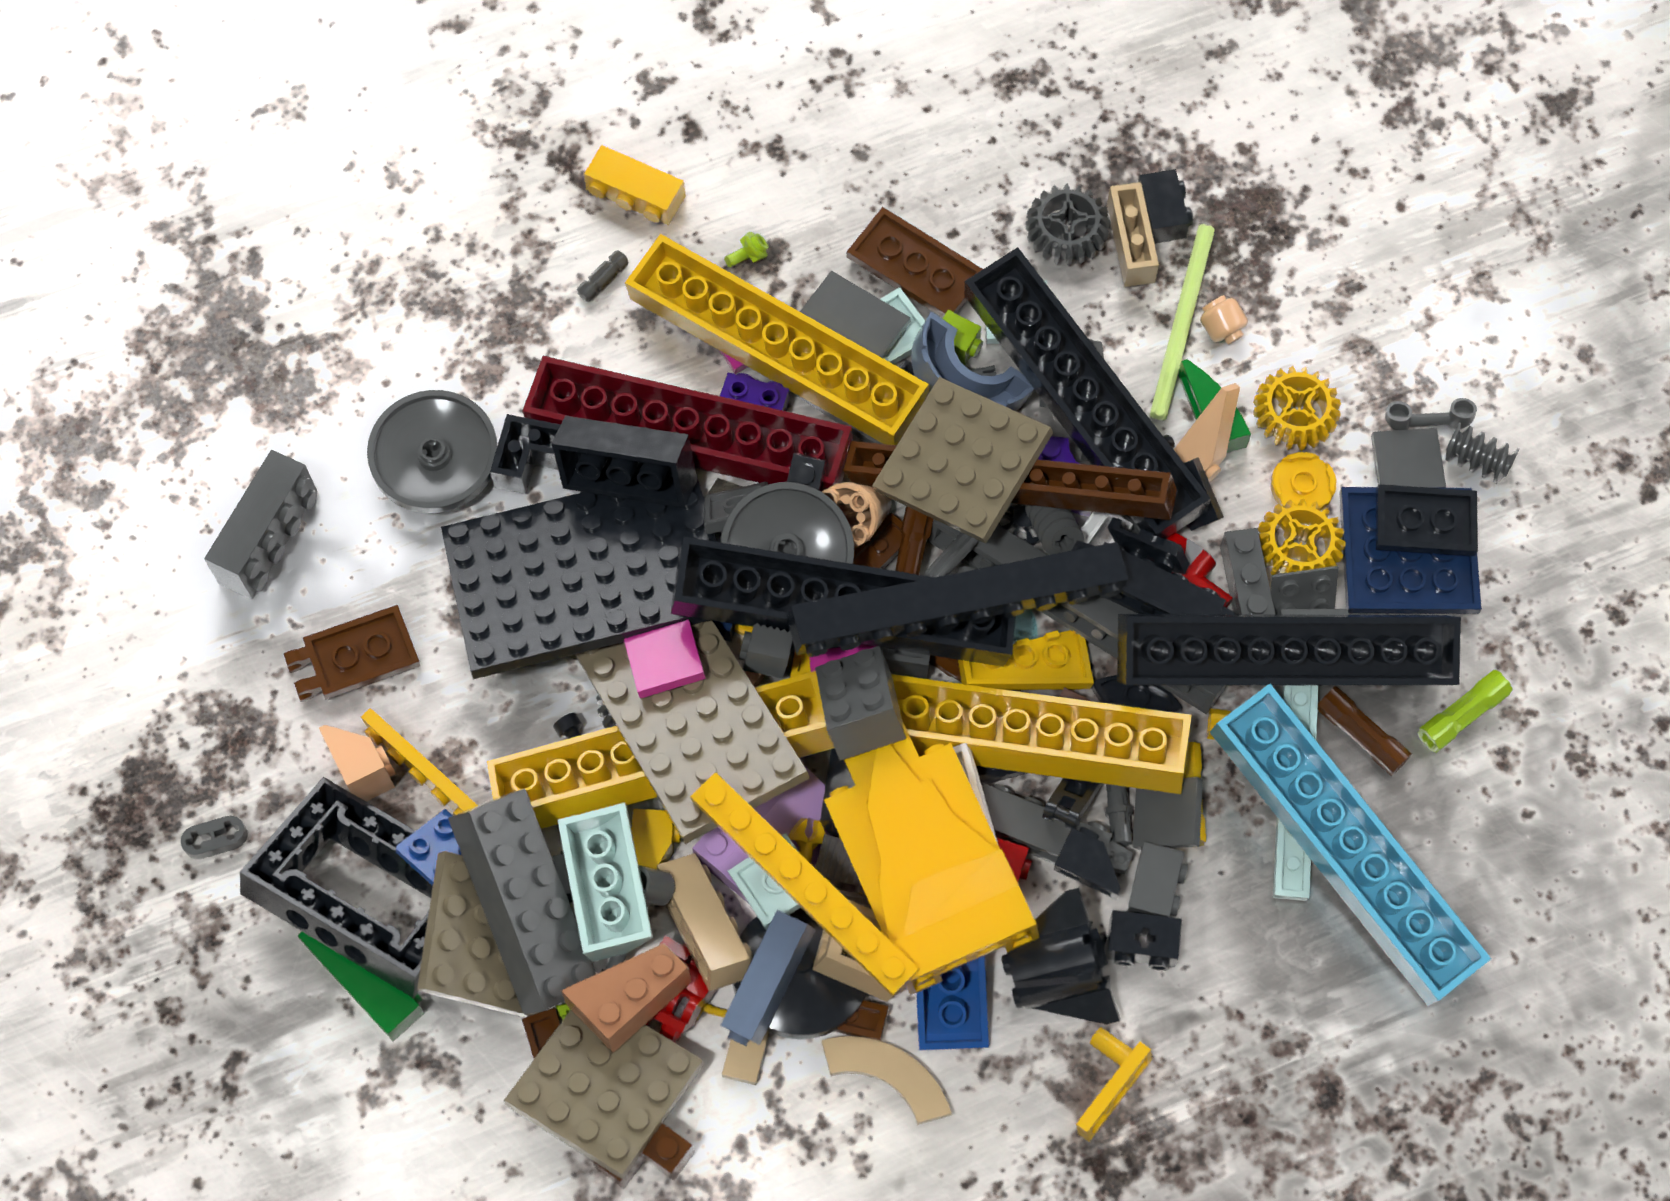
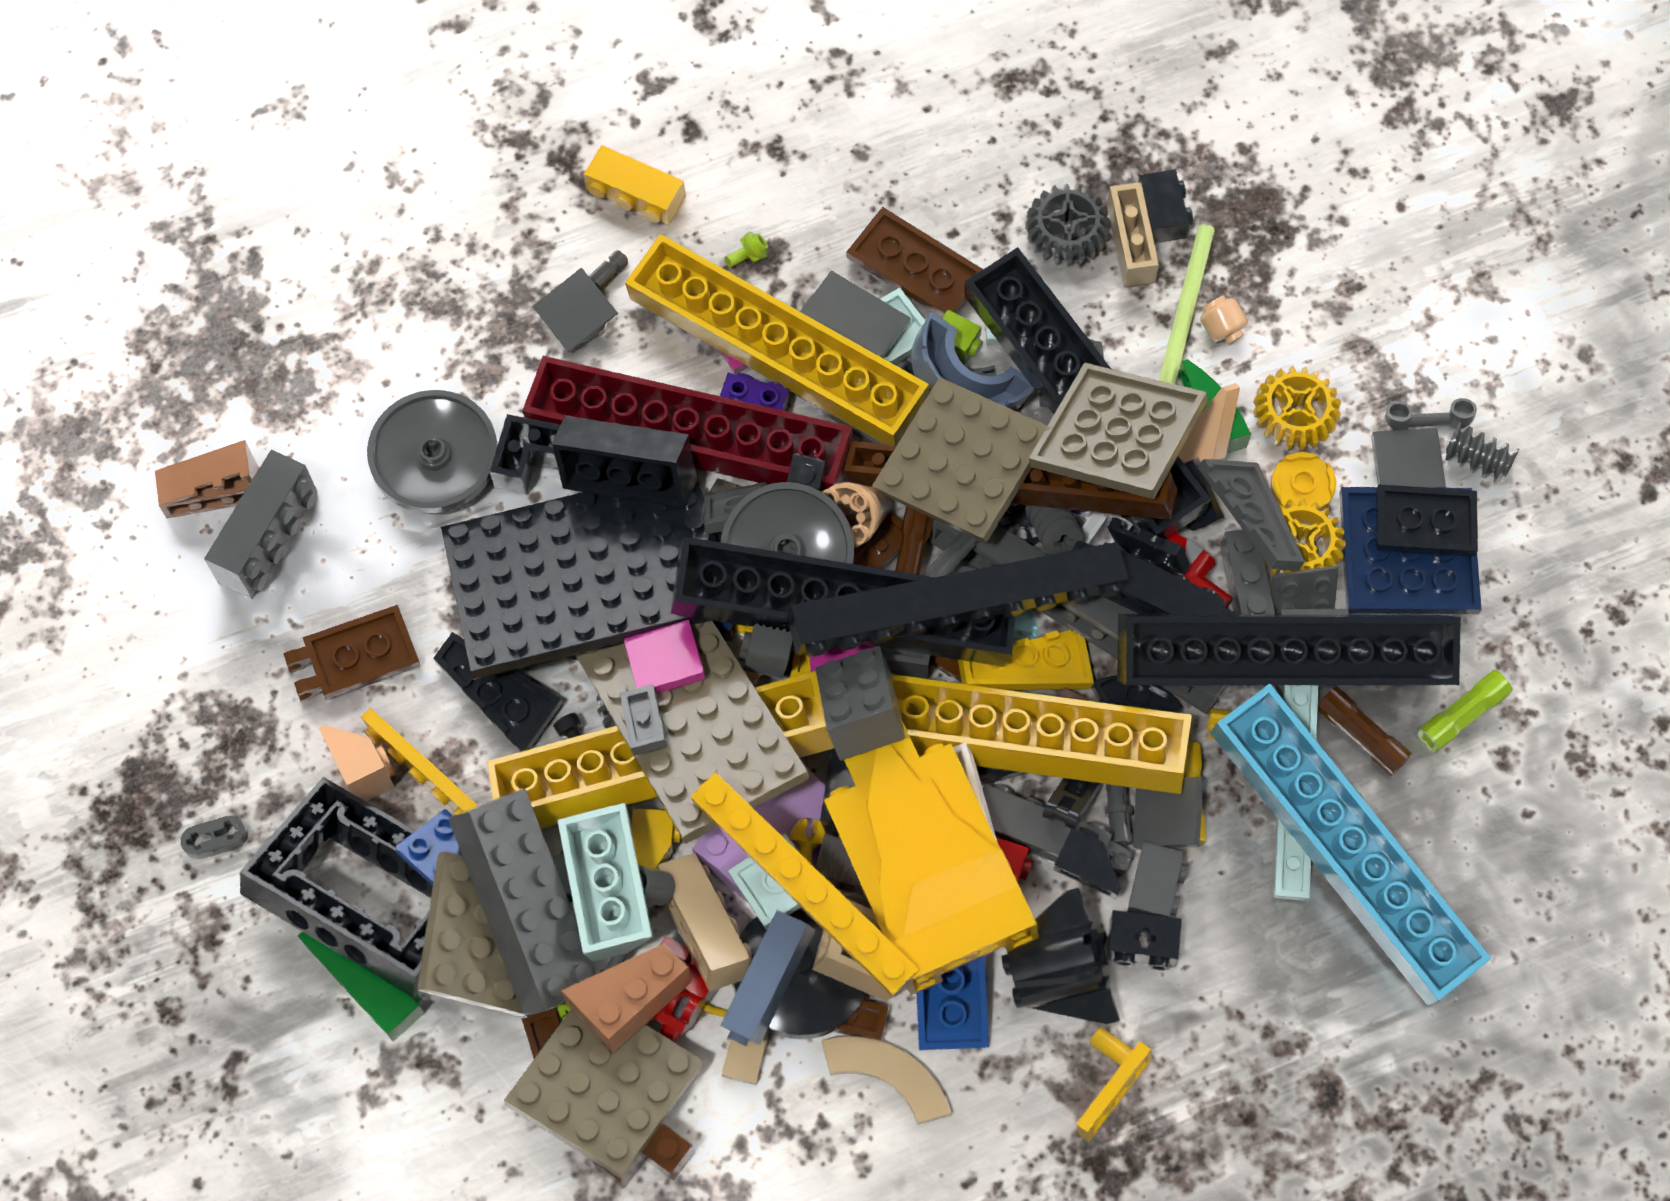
none -> nougat wedge [155,440,259,519]
none -> black wing [433,632,563,752]
none -> dark grey piece [532,267,618,353]
none -> plate [620,684,667,756]
none -> dark tan plate [1029,363,1208,499]
none -> dark grey wing [1198,459,1305,570]

